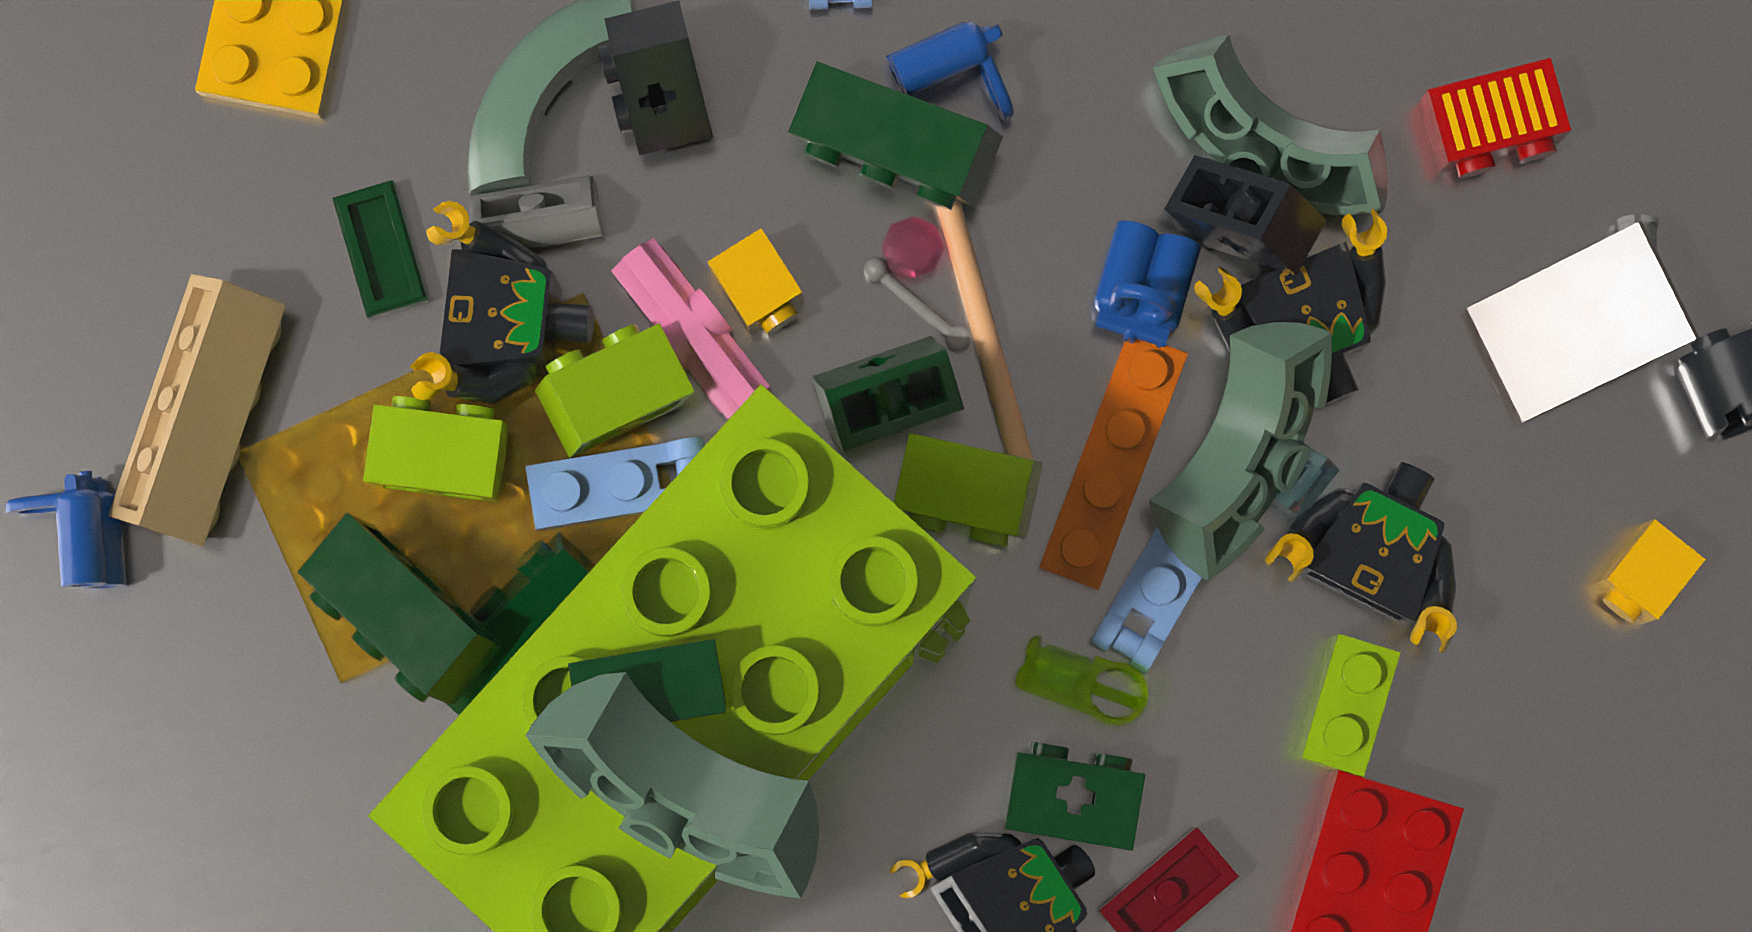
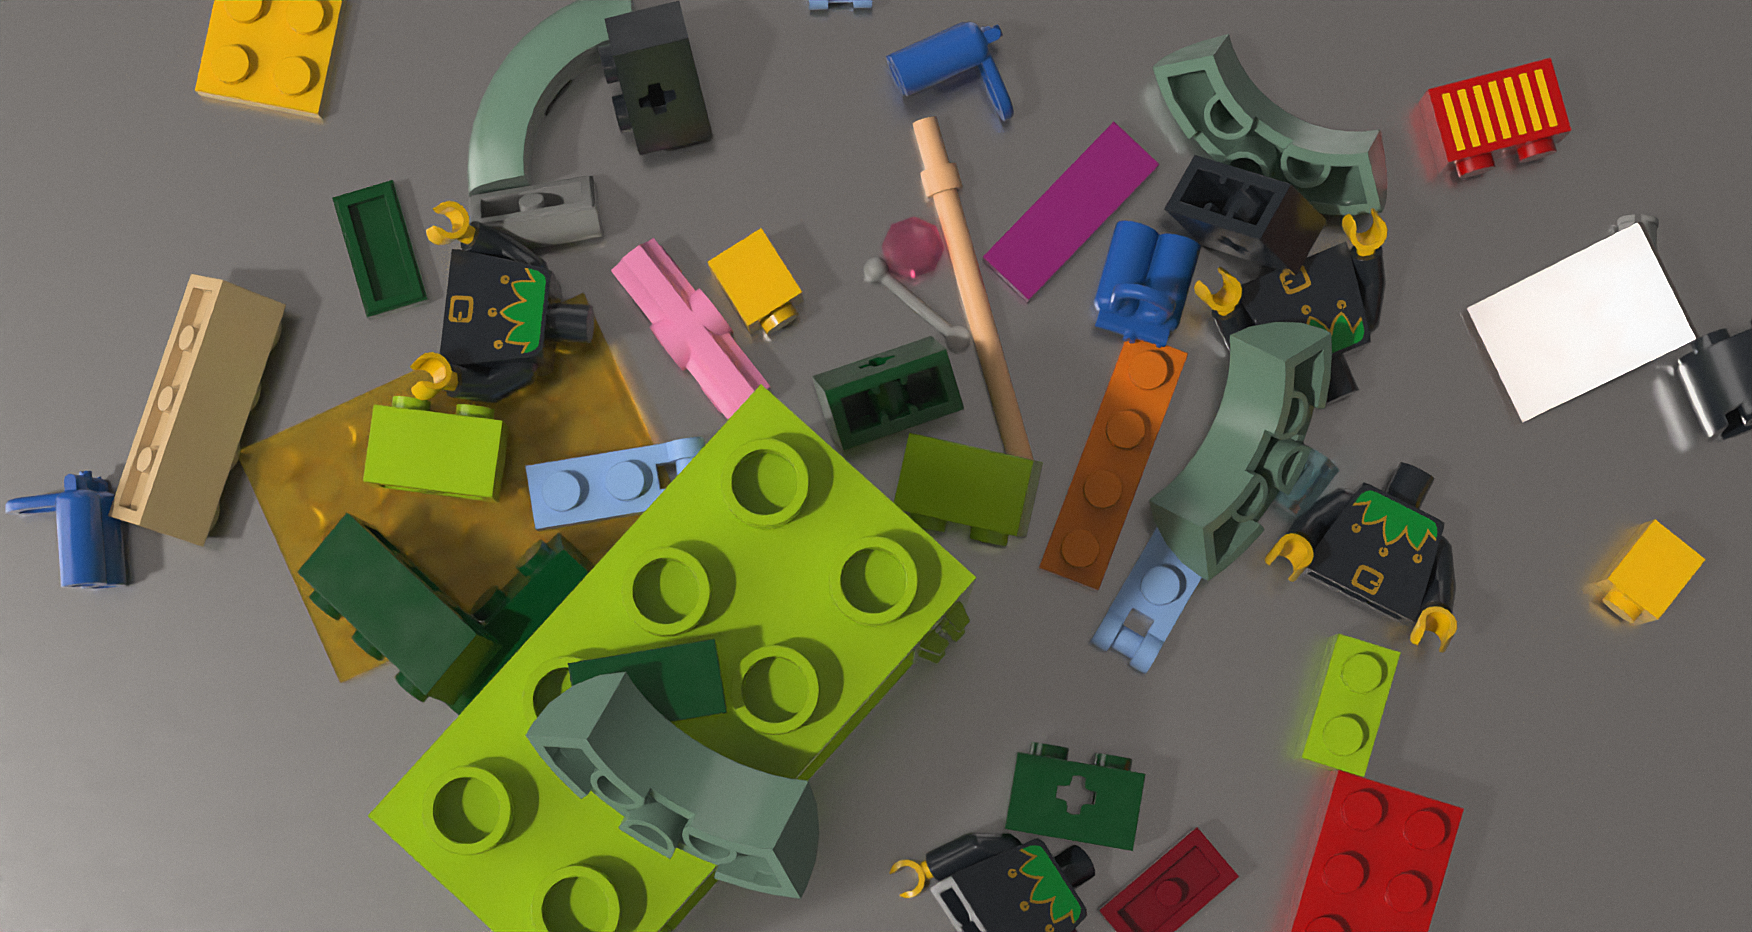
lime brick [535,323,695,459] -> none
dark green brick [788,61,1003,211] -> none
clear neon green piece [1015,635,1150,728] -> none
none -> magenta tile [982,121,1160,303]

